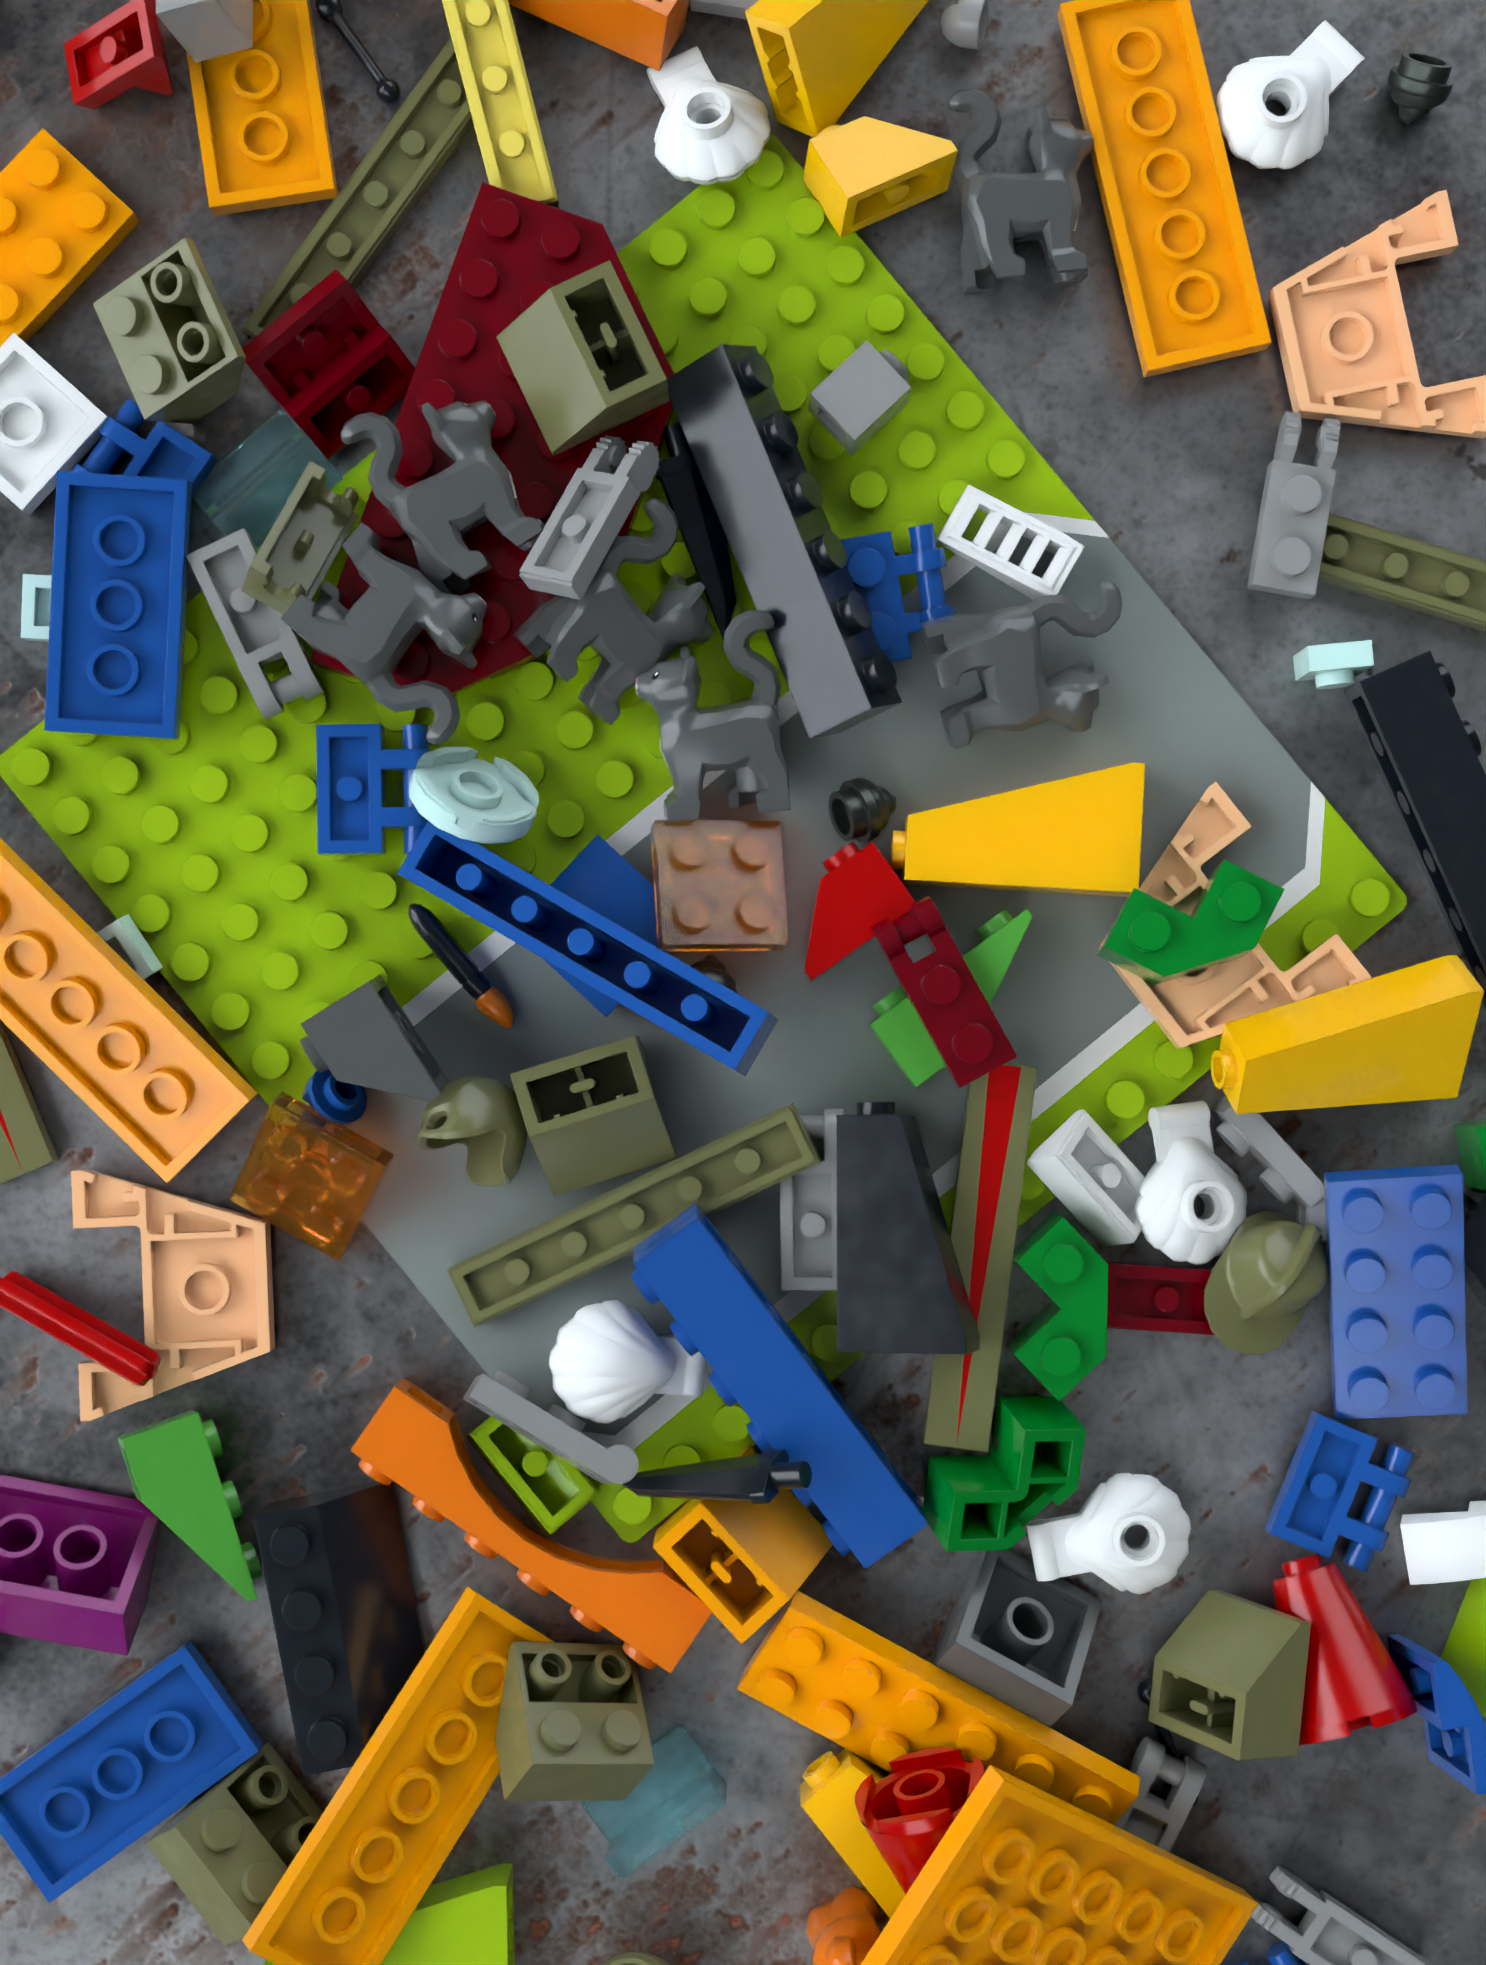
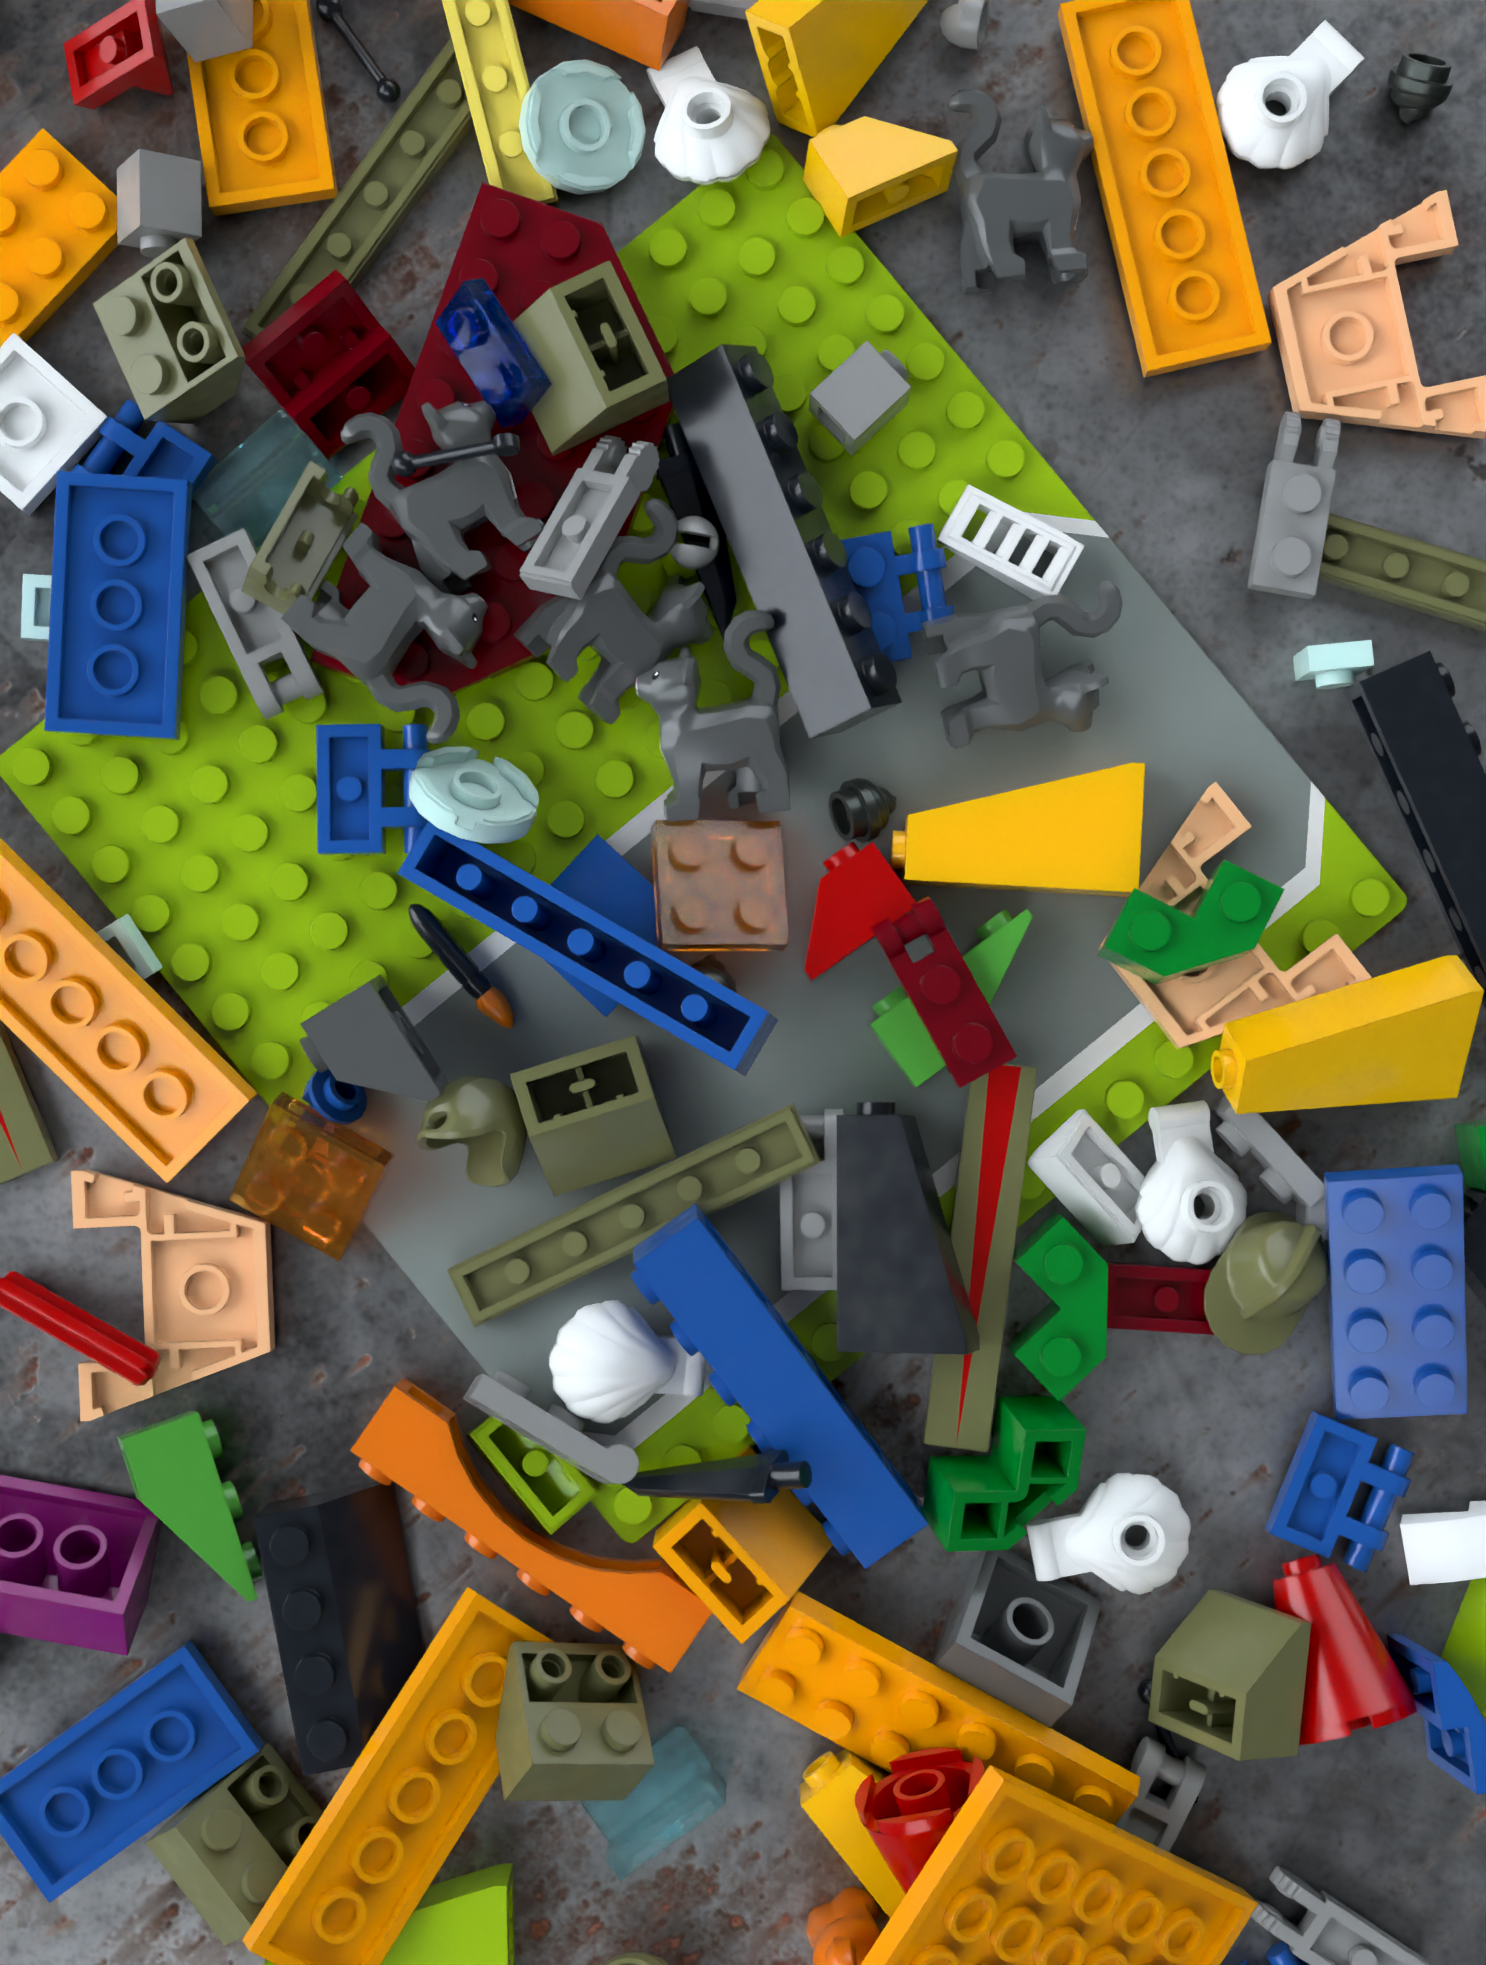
none -> light grey brick [117,149,202,259]
none -> black hinge [391,433,520,477]
none -> clear blue plate [435,278,552,428]
none -> light aqua tile [518,59,646,195]
none -> light grey hinge [670,516,719,570]

